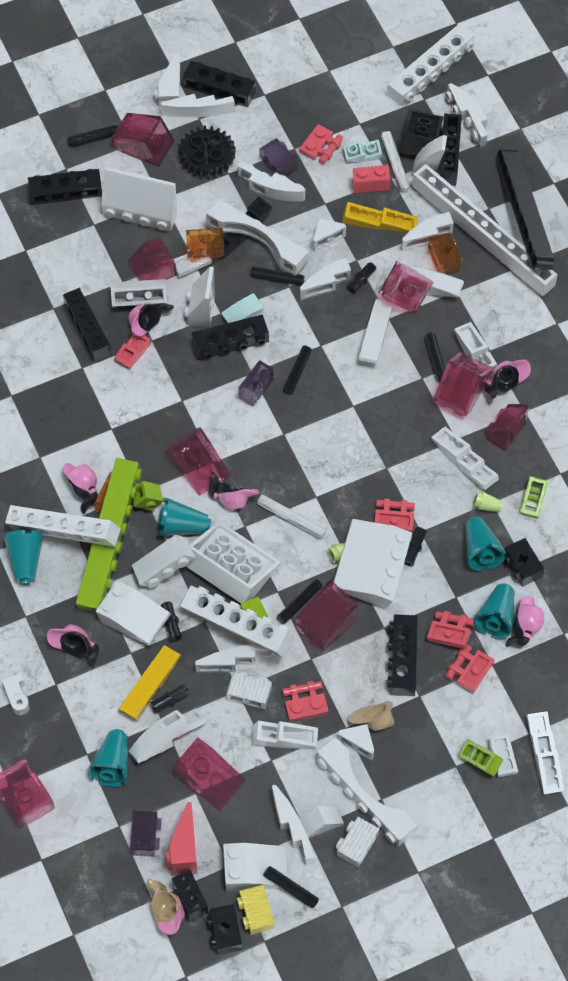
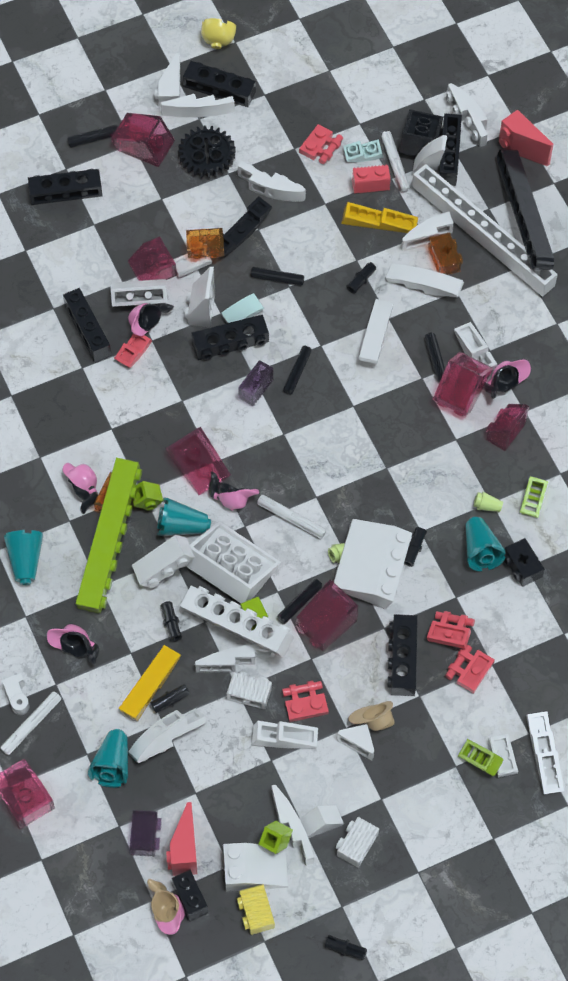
white brick [5,505,121,547] -> none
white slope [96,581,171,645] -> none
white slope [101,167,177,231] -> none
clear pink slope [172,737,246,811] -> none
white arch [206,199,309,276] -> none
black brick [206,904,242,955] -> none
clear purple brick [259,138,298,177] -> none
black axle [263,866,319,908] -> none
white slope [300,258,351,300] -> none
white slope [313,218,346,251] -> none
white arch [317,737,417,847] -> none
coral plate [375,498,415,533] -> none
clear pink slope [379,261,433,314] -> none
white brick [387,24,475,106] -> none
white slope [431,427,499,490] -> none
teal cone [474,583,515,639] -> none
bright pink hair [506,596,544,647] -> none
none -> white axle [1,692,61,755]
none -> light yellow cylinder [201,18,236,49]
none -> lime brick [259,821,293,854]
none -> black axle [325,935,367,960]
none -> coral slope [499,110,554,166]

